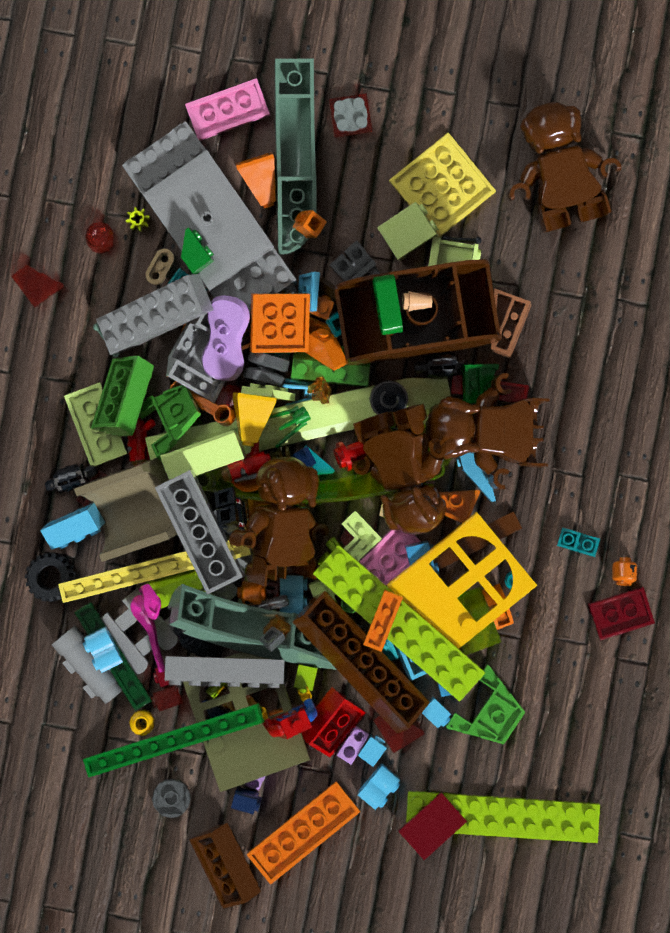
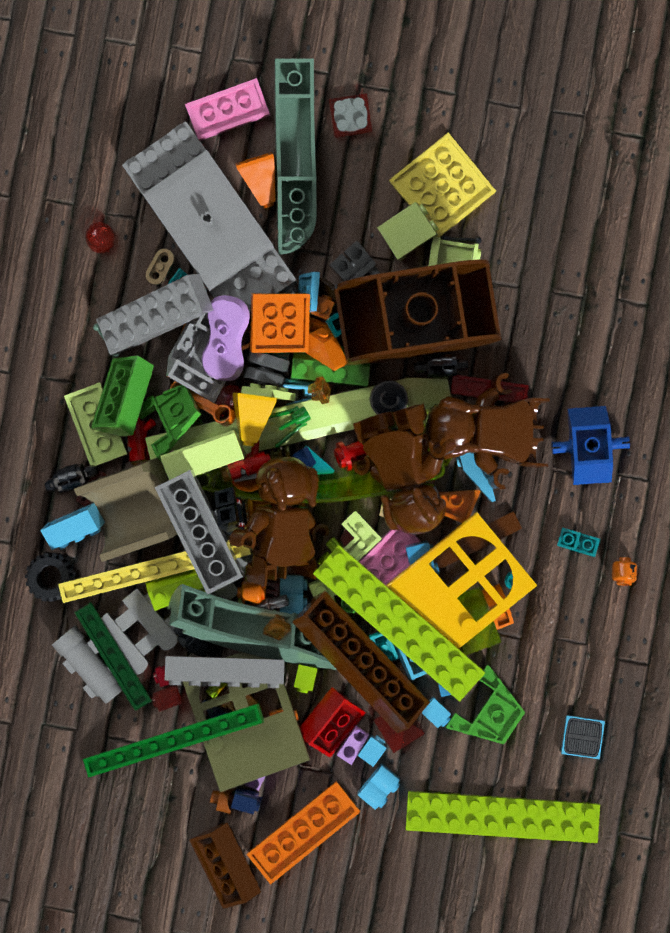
clear red wing [11,265,64,308] -> none
medium azure brick [83,626,123,673] -> none
neon yellow gear [126,207,150,232] -> none
yellow head [129,709,156,736] -> none
dark pink animal [130,584,165,672] -> none
dark grey tile [152,778,191,818] -> none
green slope [181,227,214,274] -> none
dark grey slope [259,627,285,652] -> none
red torso [262,686,317,739] -> none
orange brick [293,210,327,238] -> none
orange plate [363,589,403,652] -> none
green beam [373,274,403,335] -> none
dark red tile [398,792,467,860] -> none
light nougat cone [402,291,432,311] -> none
green wing [462,364,499,403] -> none
nougat wedge [491,288,532,358] -> none
reddish brown piece [508,102,621,233] -> none
dark red tile [588,586,655,641] -> none
none -> dark orange piece [210,788,236,814]
none -> blue slope [551,406,630,485]
none -> tile [561,715,605,759]

